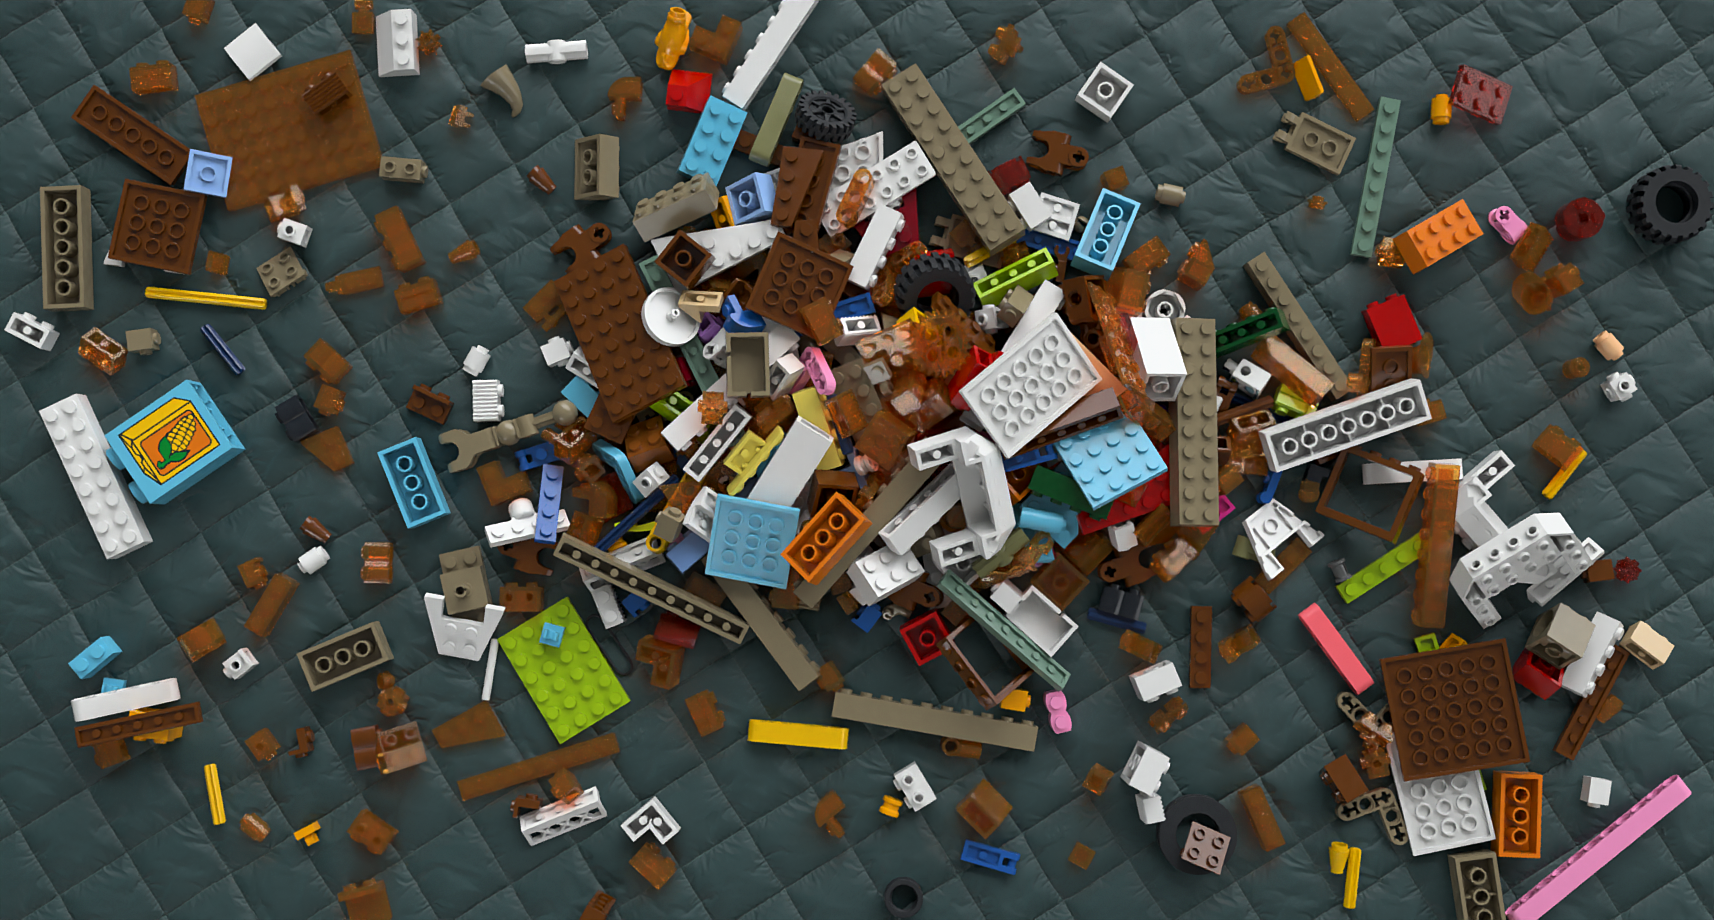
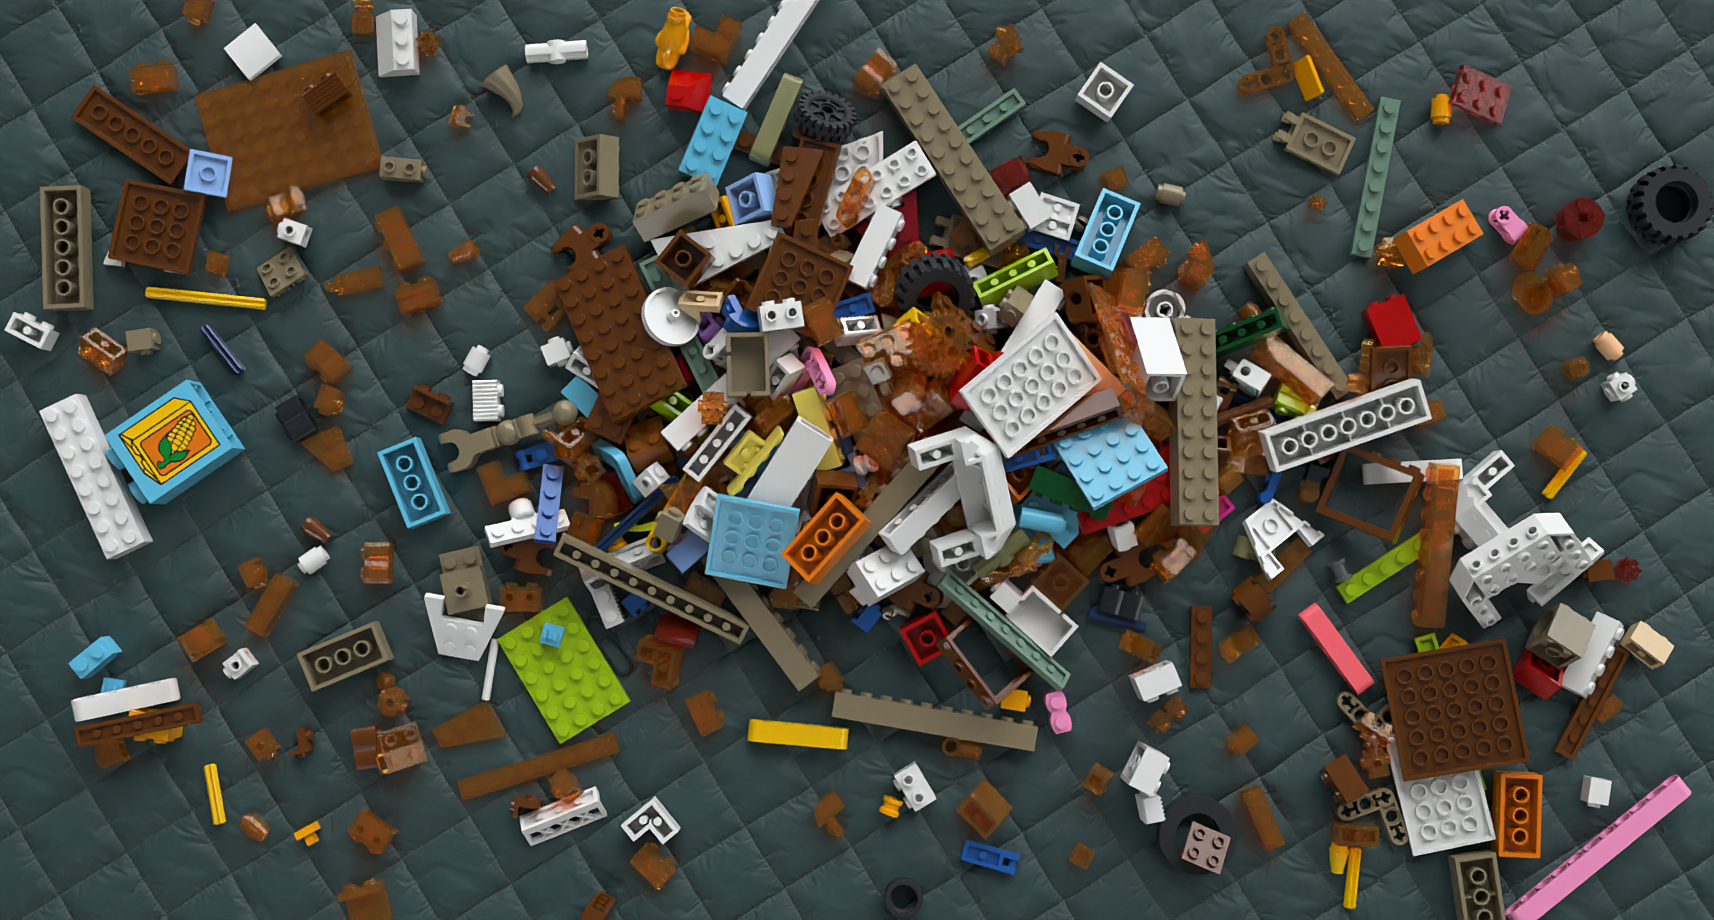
none -> white brick [757,298,804,332]
none -> clear orange brick [1331,821,1379,847]

